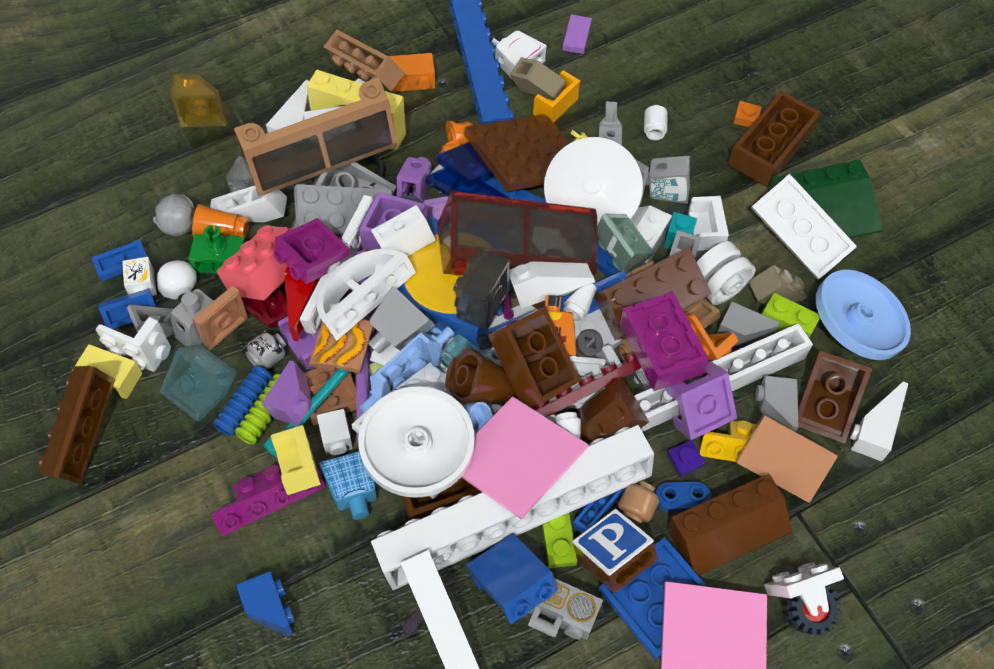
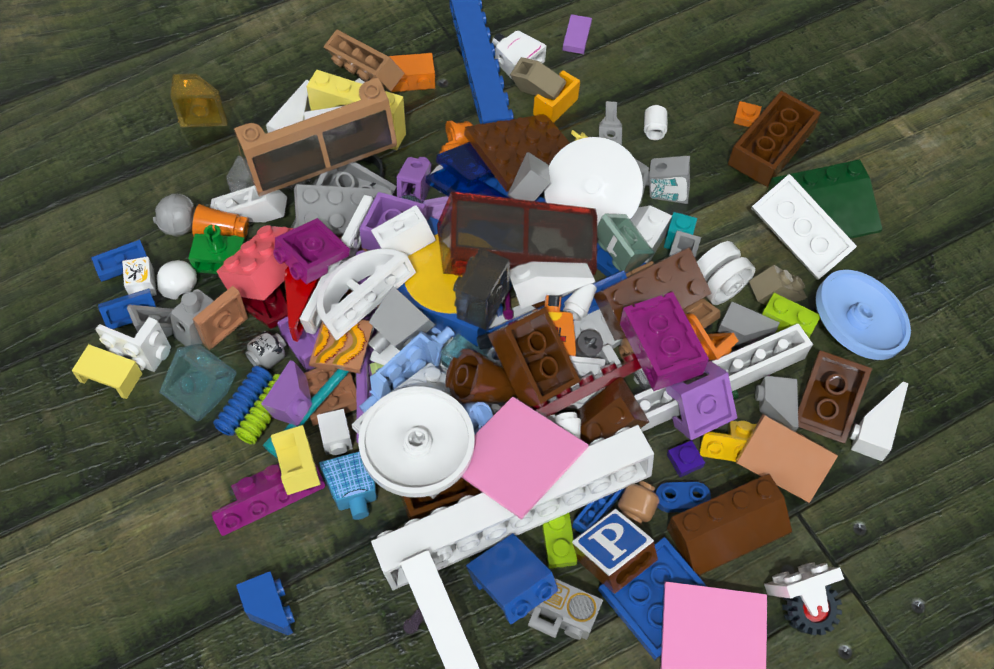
reddish brown slope [38,366,115,485] -> none
white panel [688,196,729,251] -> none
none -> light grey slope [507,152,551,208]

